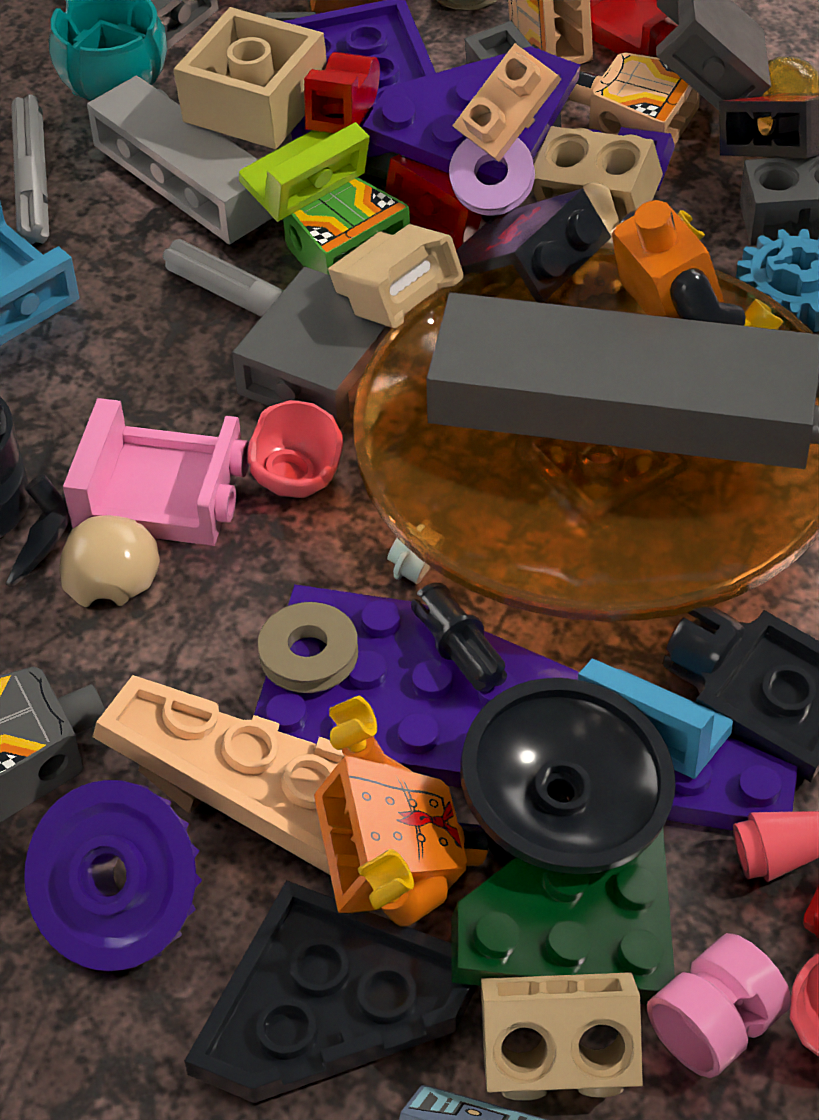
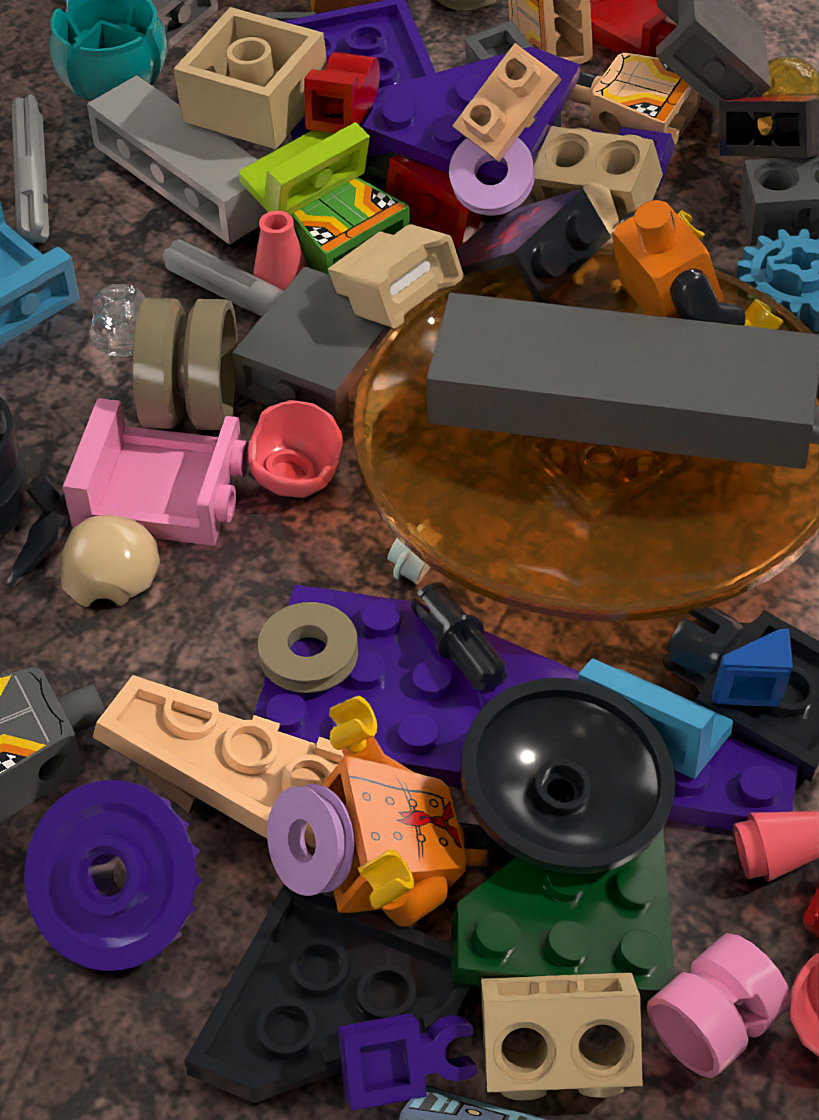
none -> clear wheel [89,284,147,357]
none -> dark tan wheel [133,298,238,430]
none -> coral cone [253,211,309,290]
none -> lavender piece [267,784,354,896]
none -> dark purple plate [337,1013,478,1111]
none -> blue slope [712,629,793,707]

